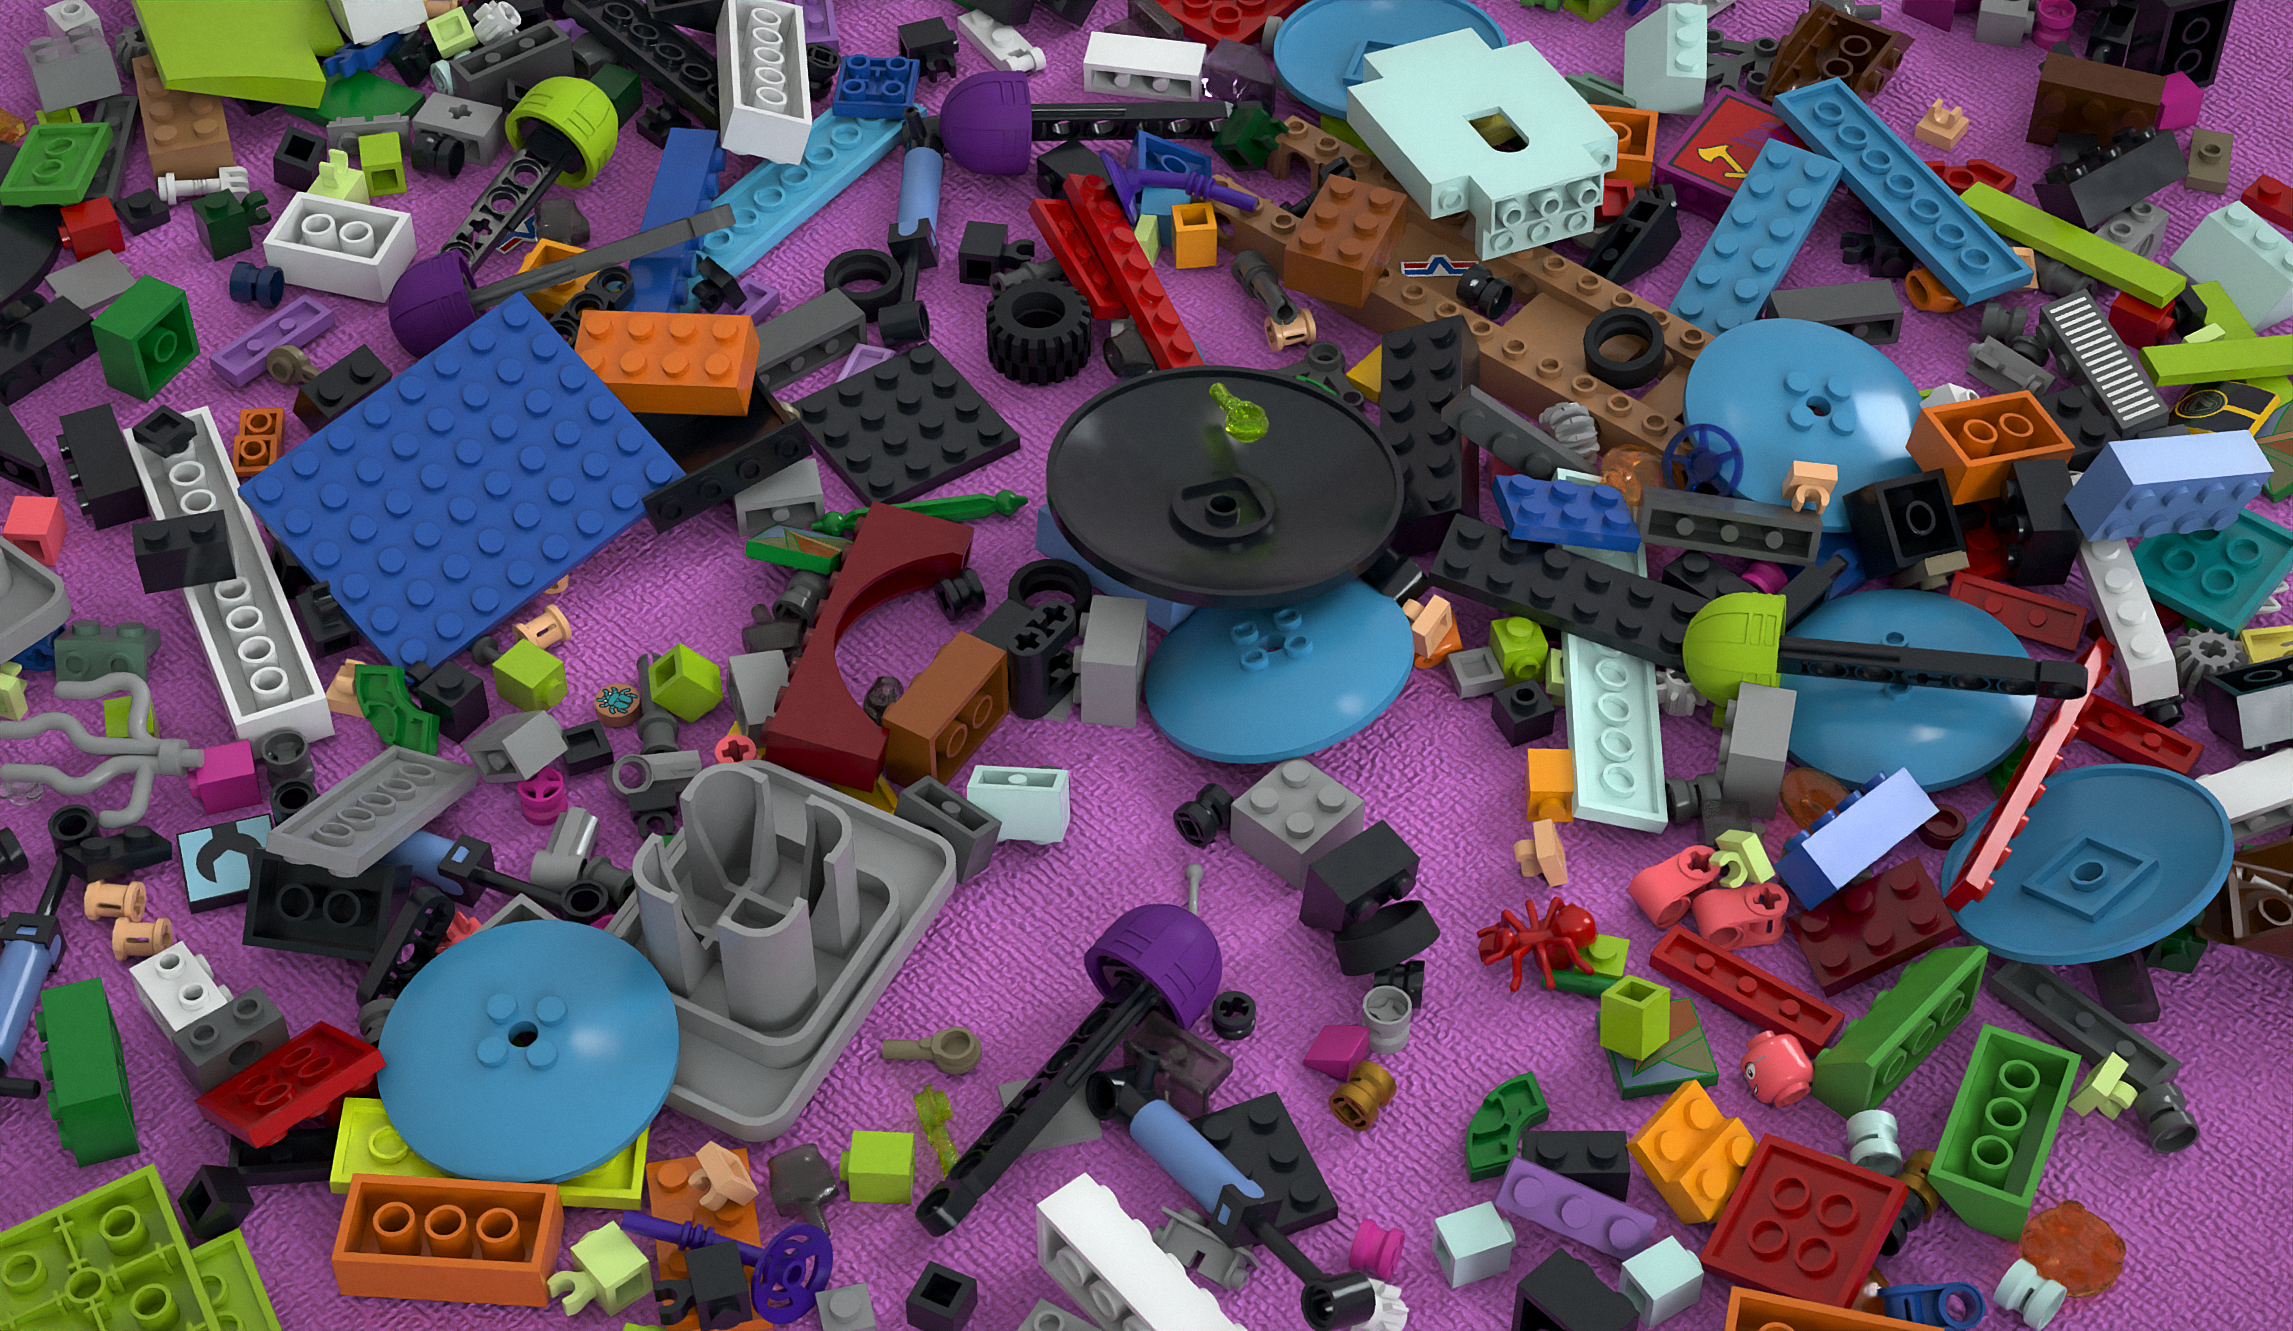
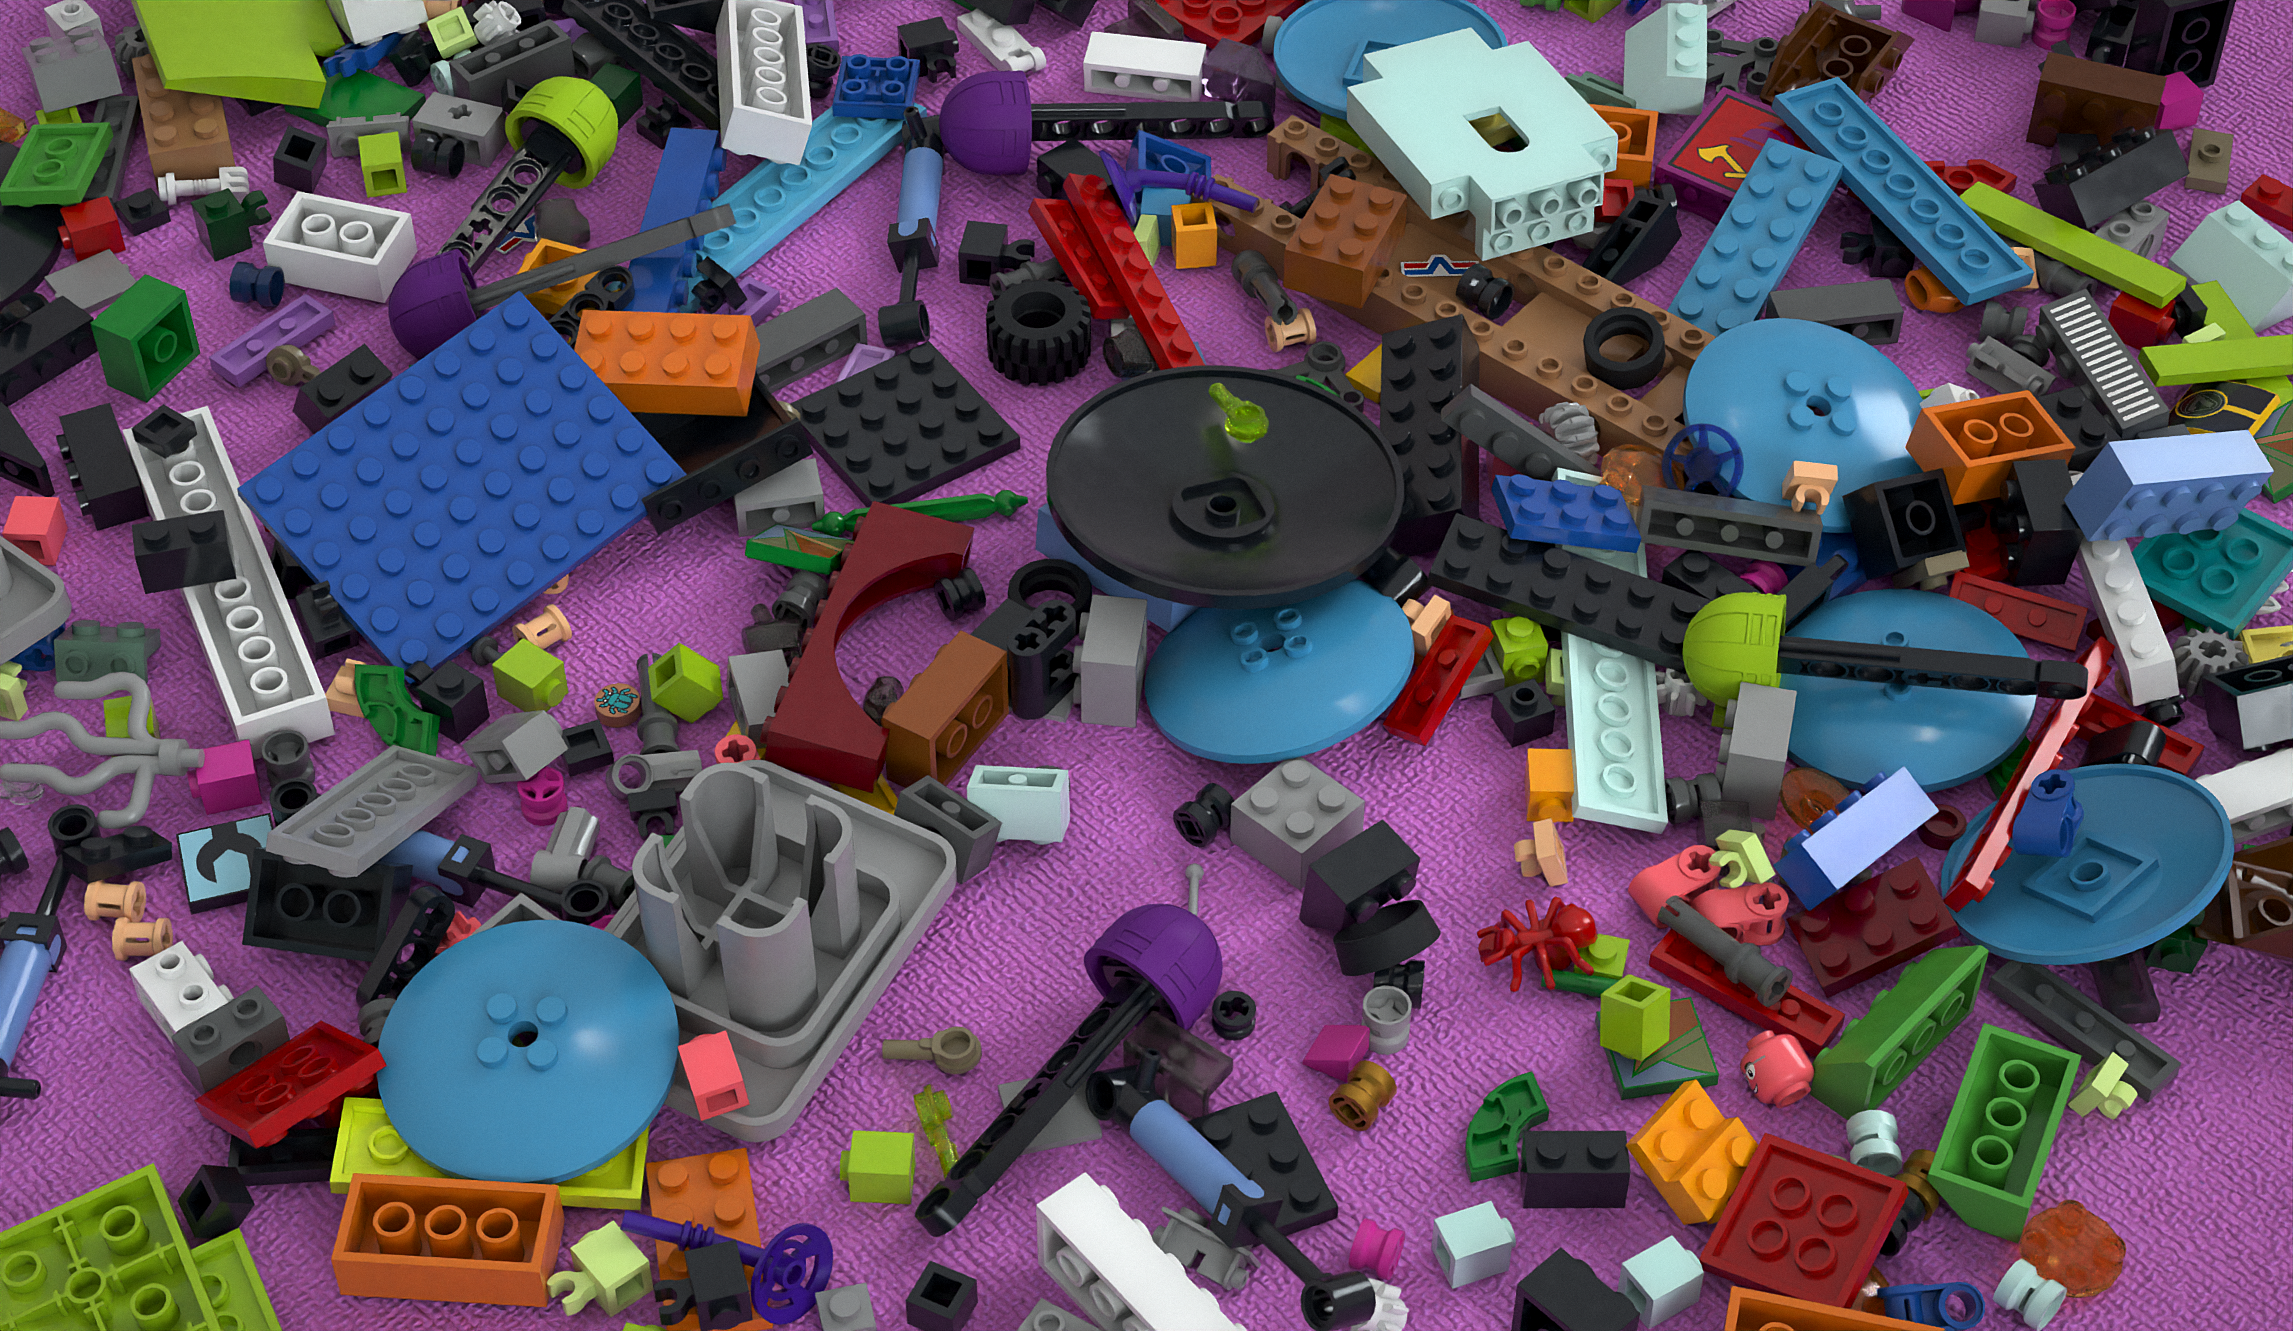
green brick [34,977,140,1168] -> none
orange slope [232,407,287,477] -> none
yellowish green brick [306,149,370,205] -> none
light nougat tile [688,1141,759,1211] -> none
clear smoke piece [767,1143,840,1237] -> none
black tyre [824,249,901,323] -> none
dark green brick [1211,107,1289,172] -> none
medium lavender plate [1493,1154,1657,1261] -> none
light nougat tile [1914,98,1970,152] -> none
dark grey wheel [2133,1083,2200,1154] -> none
none -> coral brick [677,1030,750,1121]
none -> red plate [1383,614,1494,746]
none -> dark grey pin [1658,895,1793,1007]
none -> blue piece [2012,769,2084,858]
none -> black beam [2077,721,2167,768]

